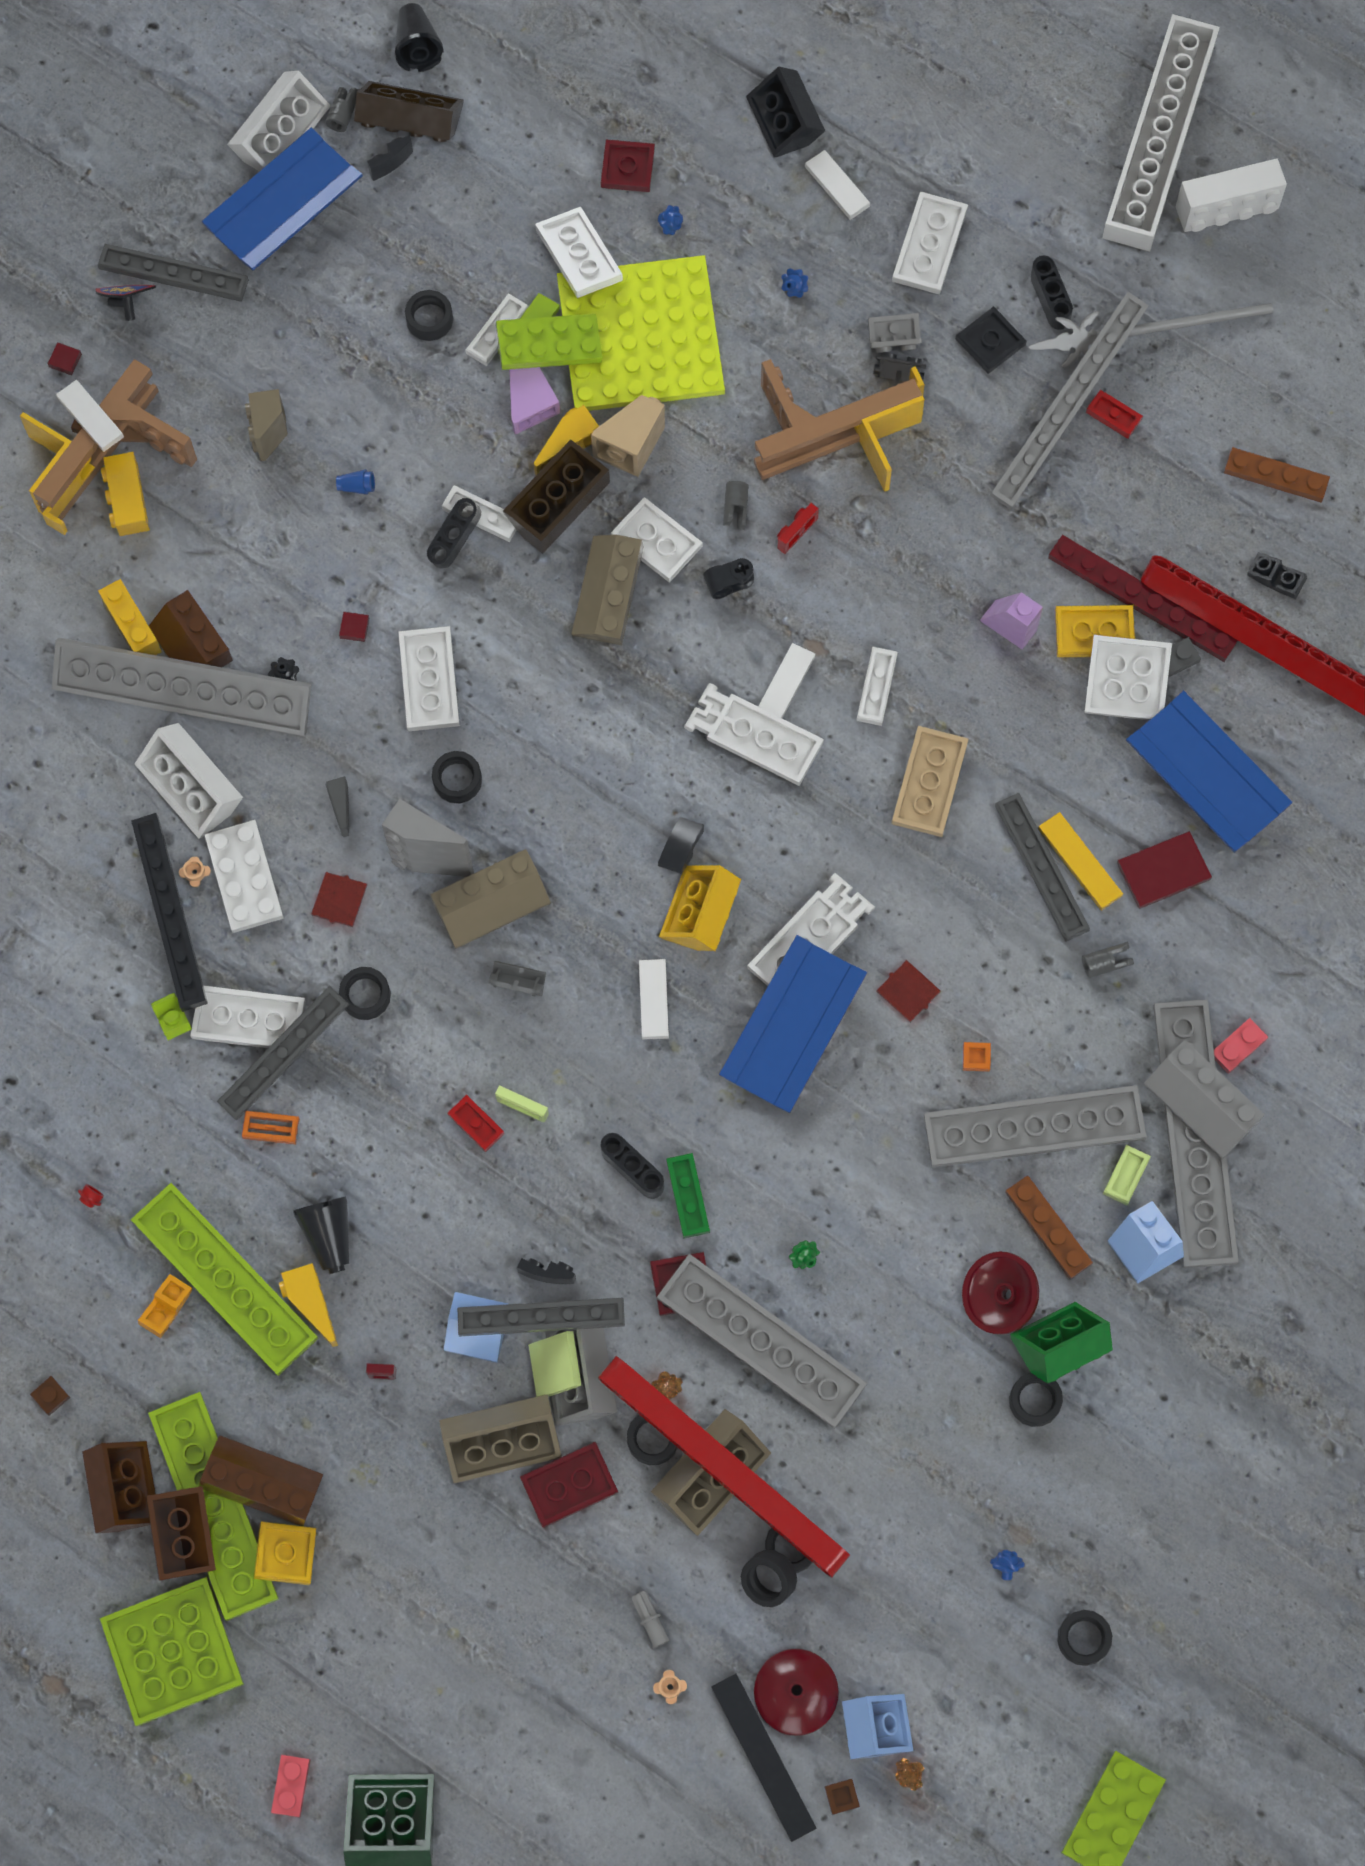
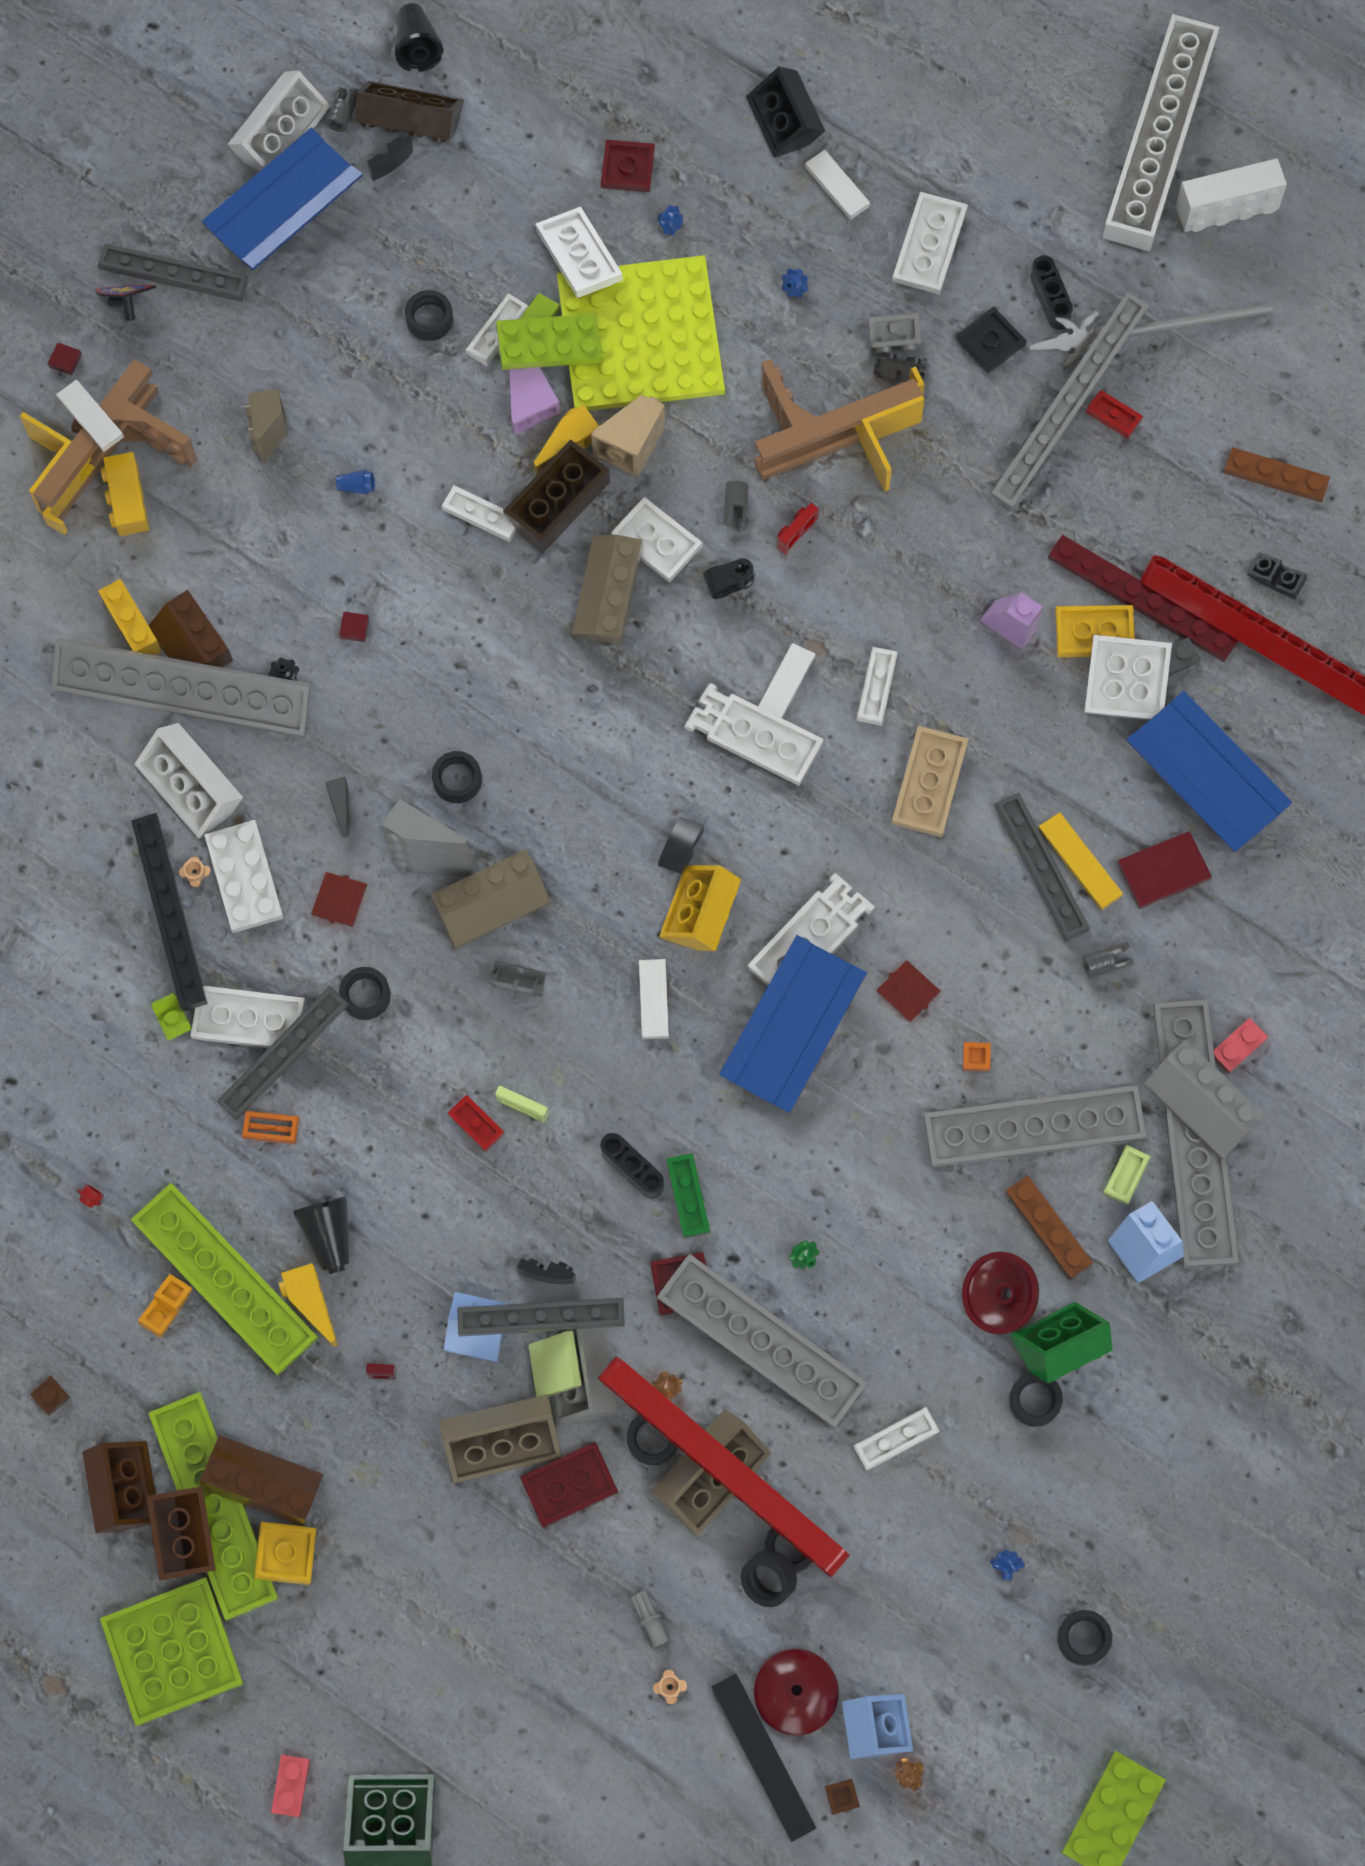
white plate [398,626,460,731] -> none
black beam [427,498,481,568] -> none
none -> white tile [853,1407,940,1471]

